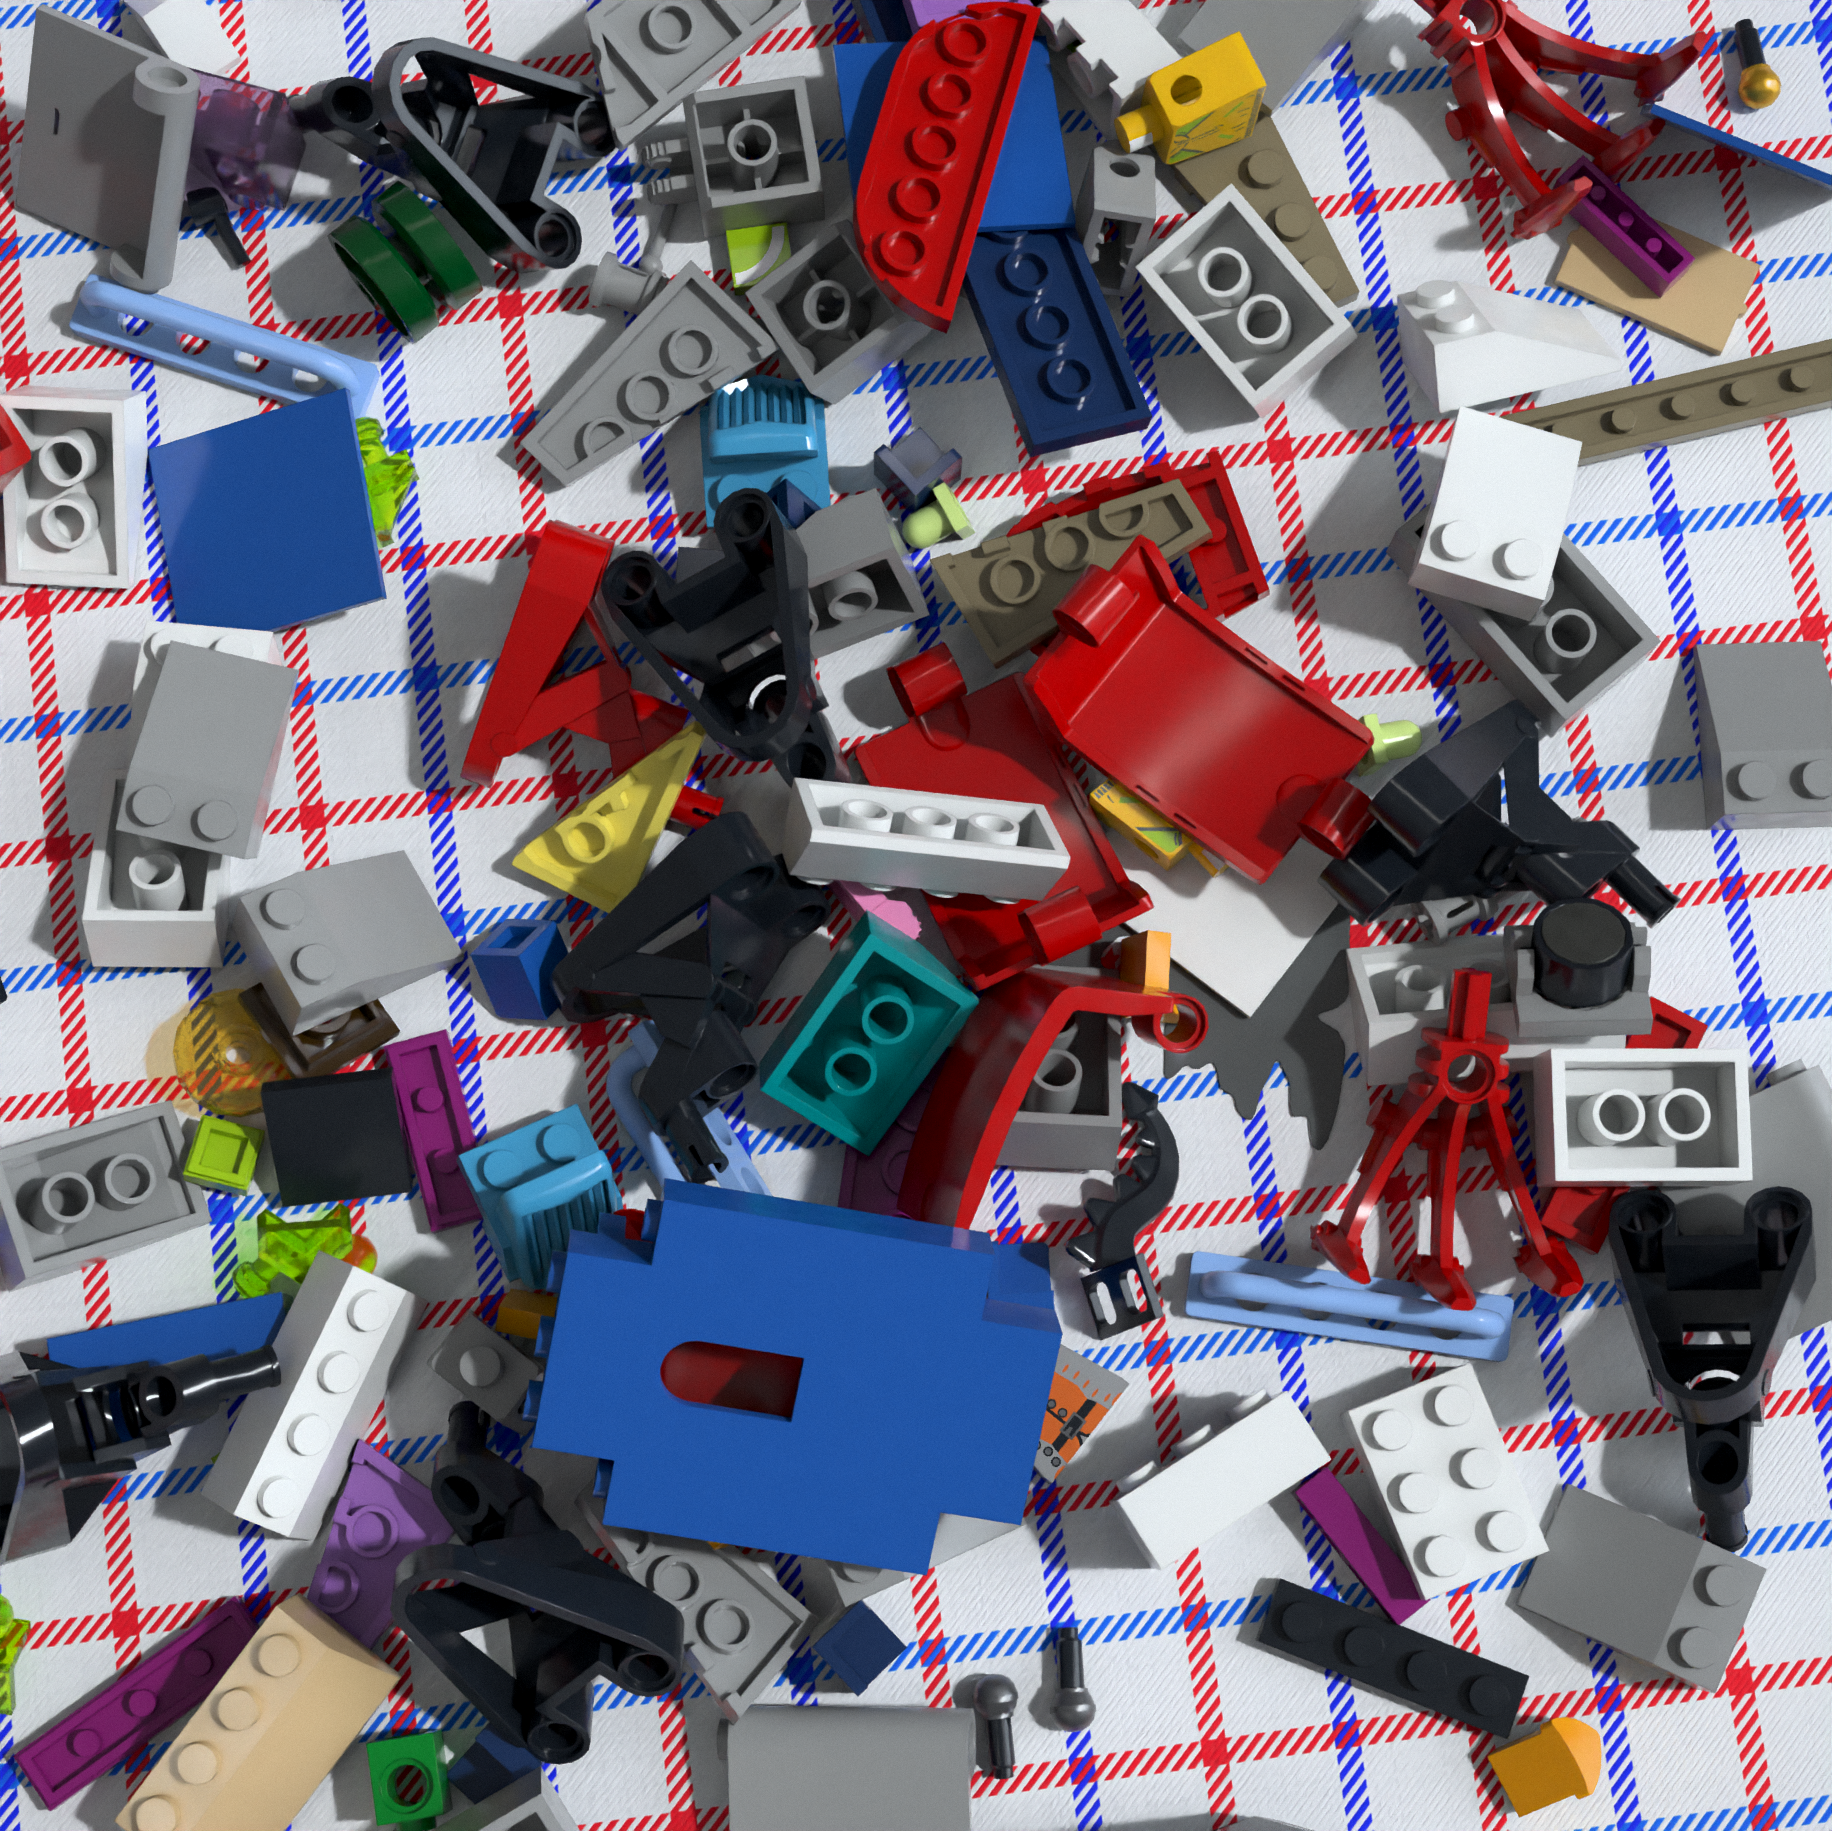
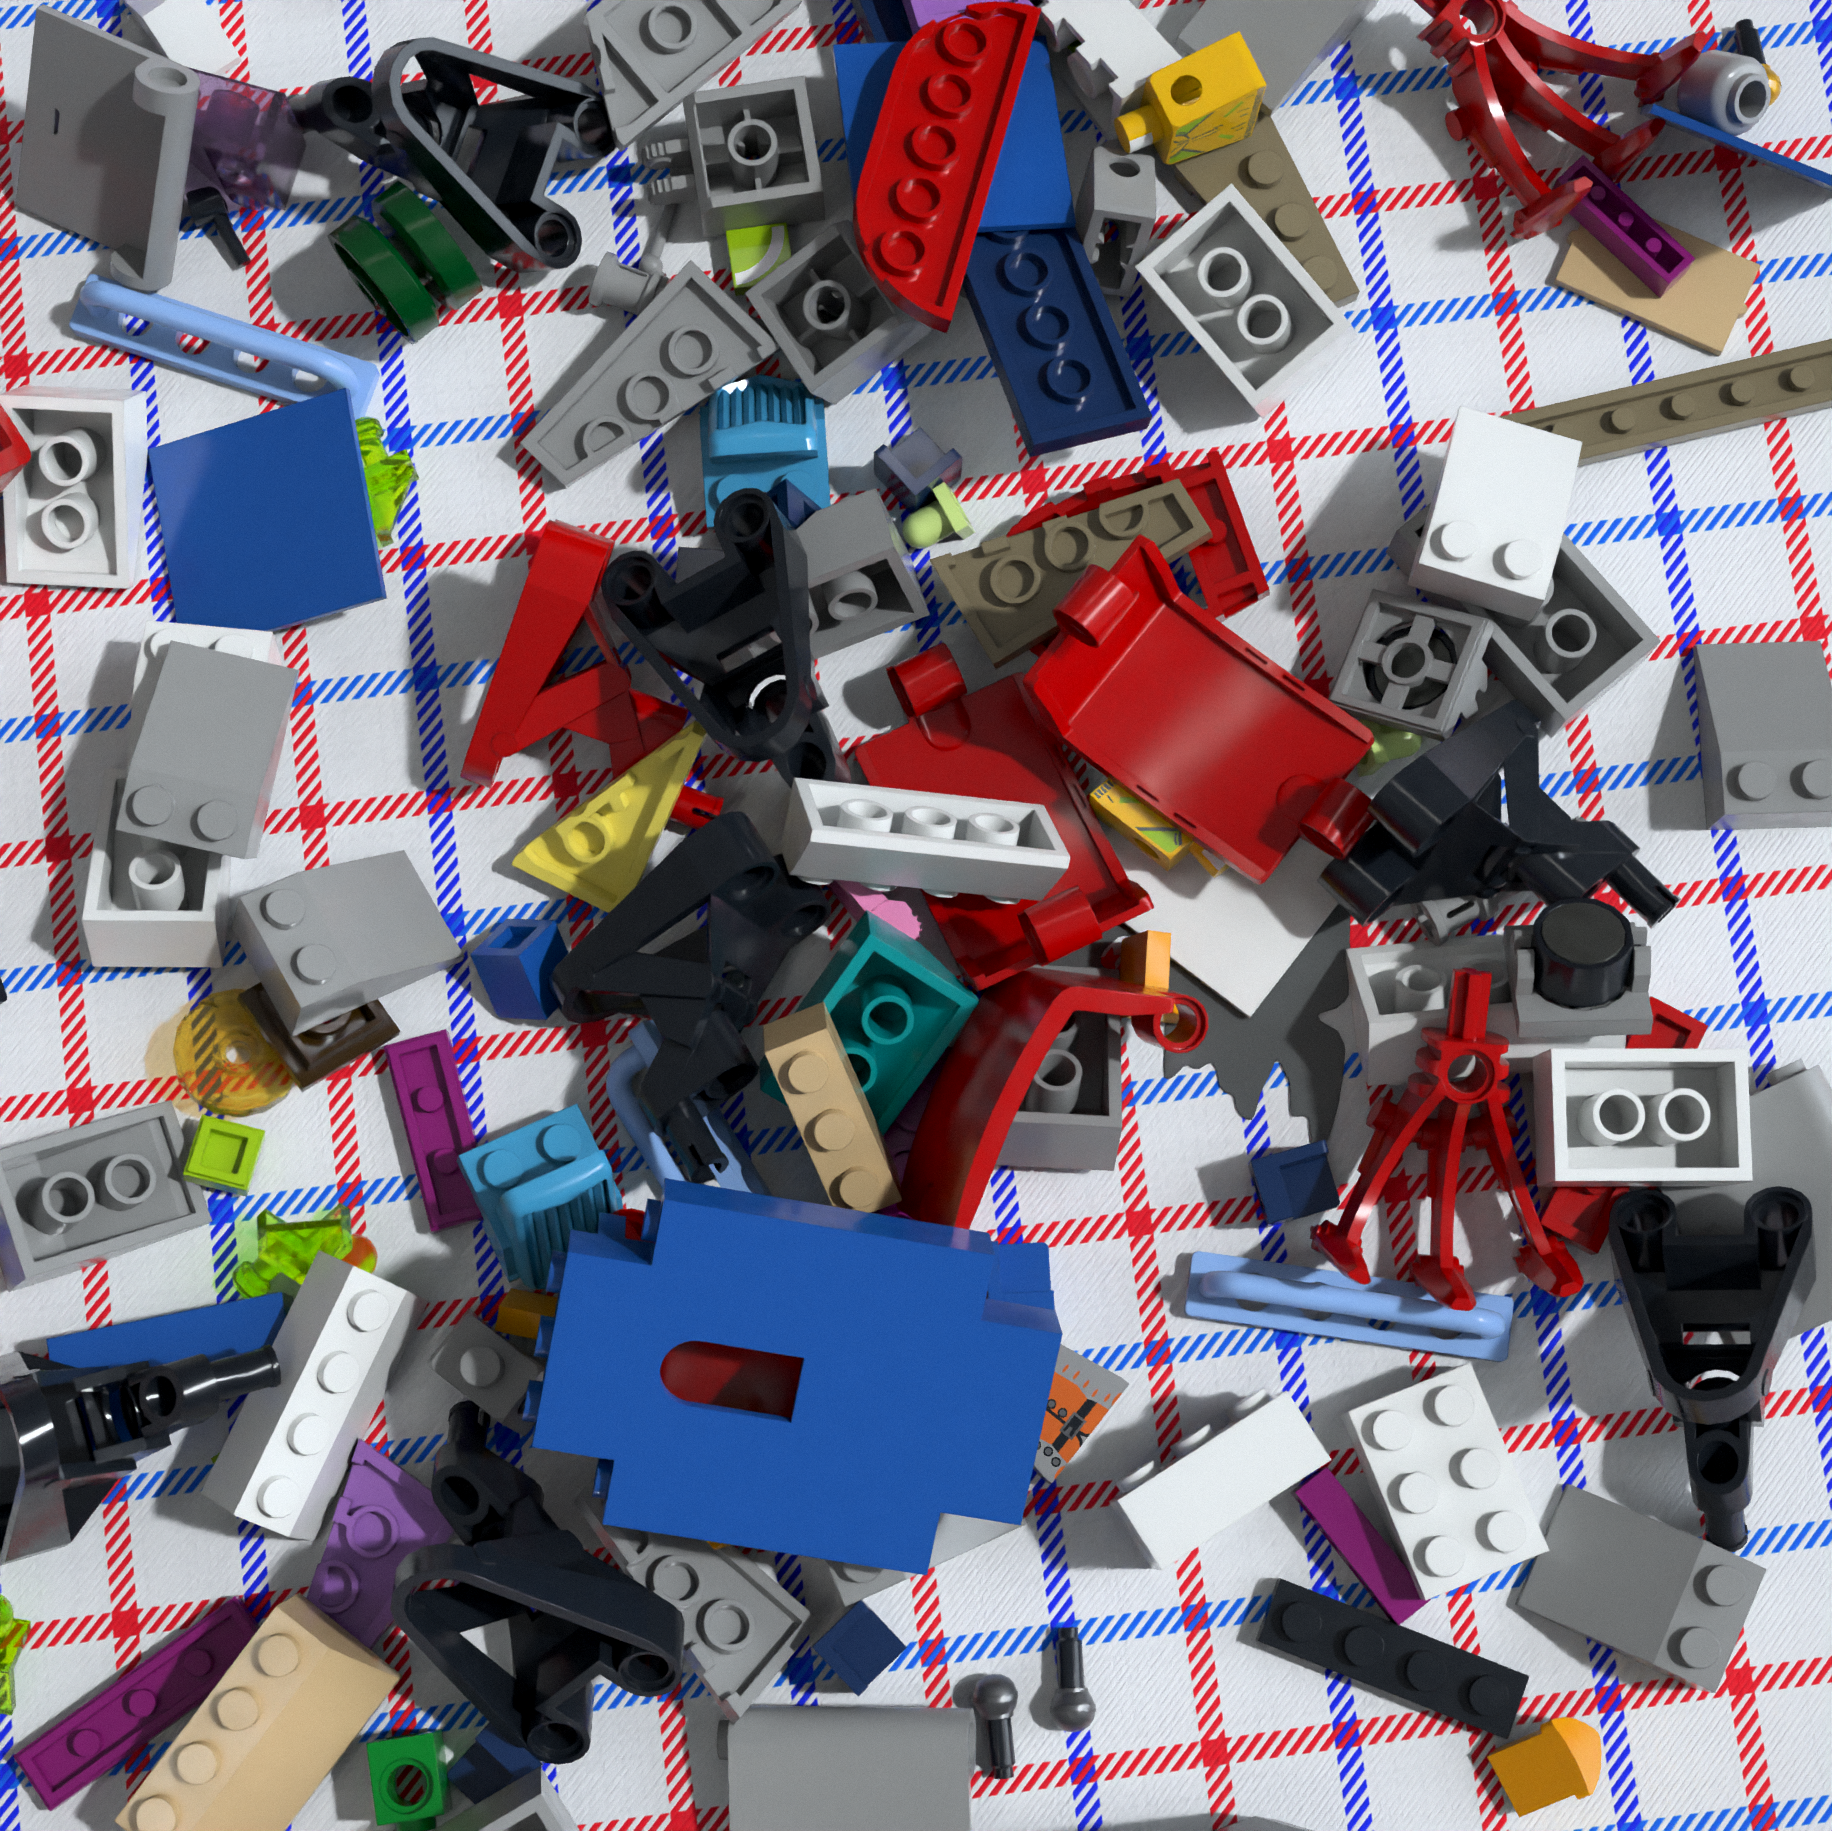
black tile [260,1067,413,1207] -> none
black piece [1065,1082,1179,1340] -> none
white slope [1397,280,1622,413] -> none
none -> tan brick [763,1001,902,1213]
none -> dark blue panel [1248,1140,1340,1228]
none -> light grey piece [1328,589,1494,742]
none -> light grey head [1677,50,1771,136]

